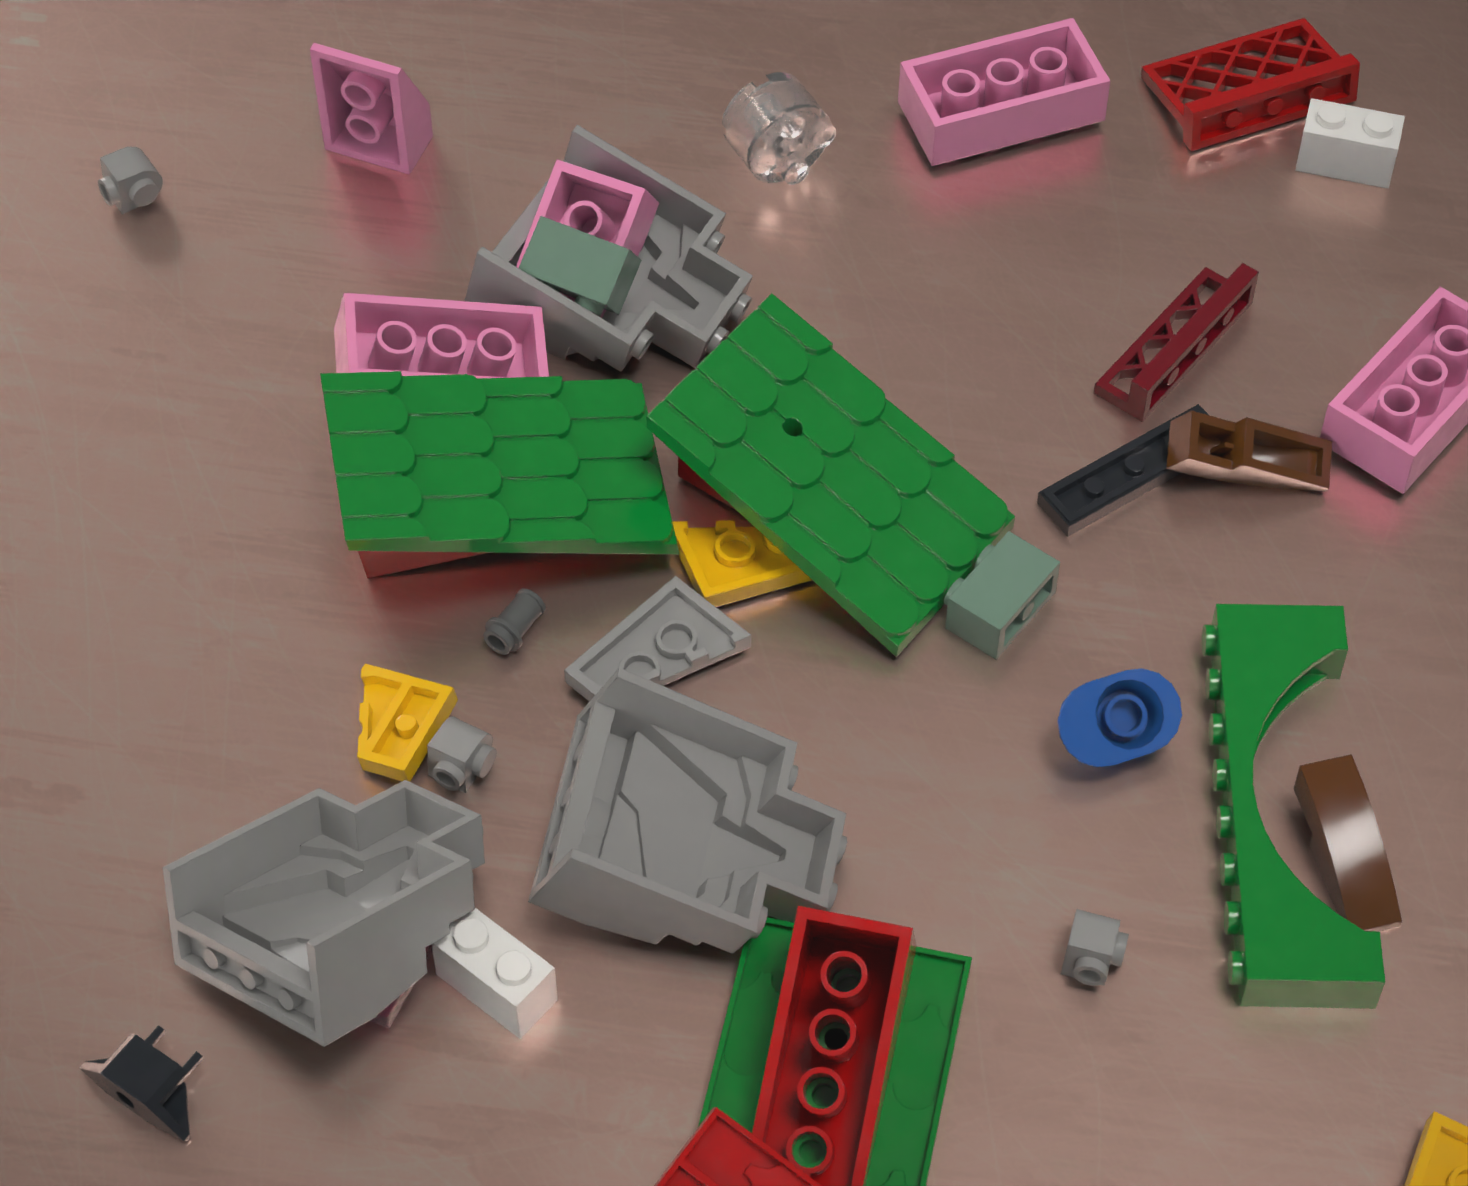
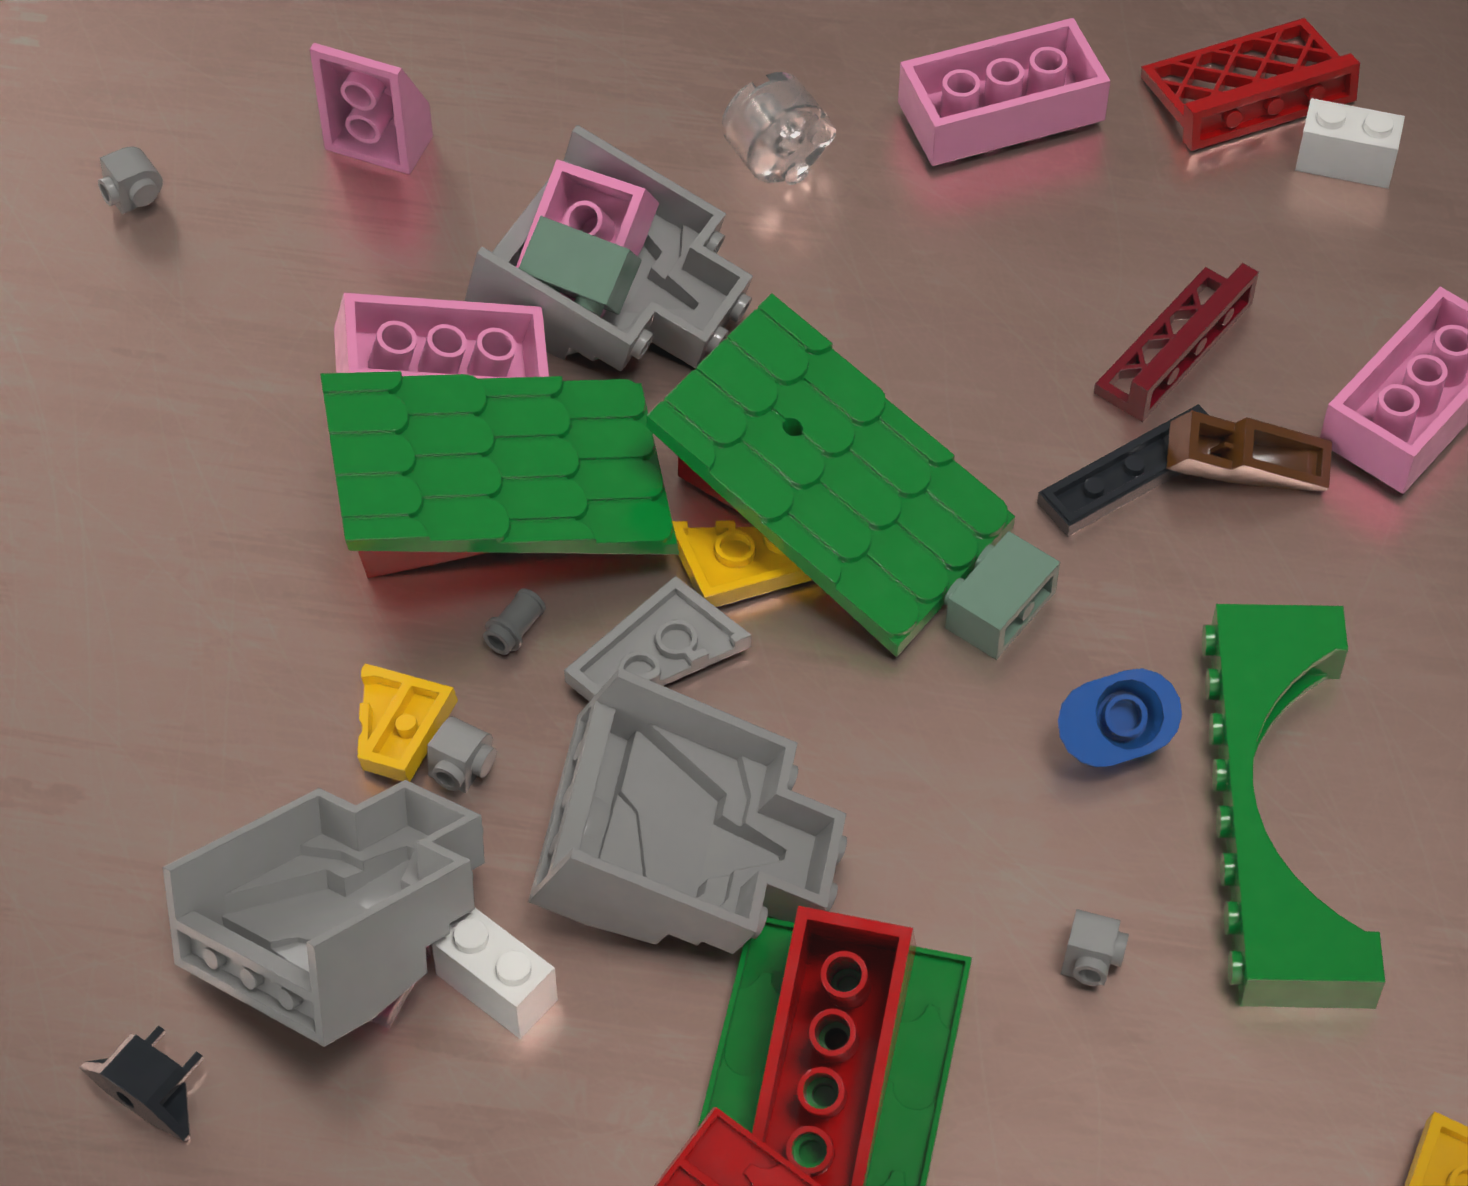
reddish brown slope [1293,754,1402,932] -> none

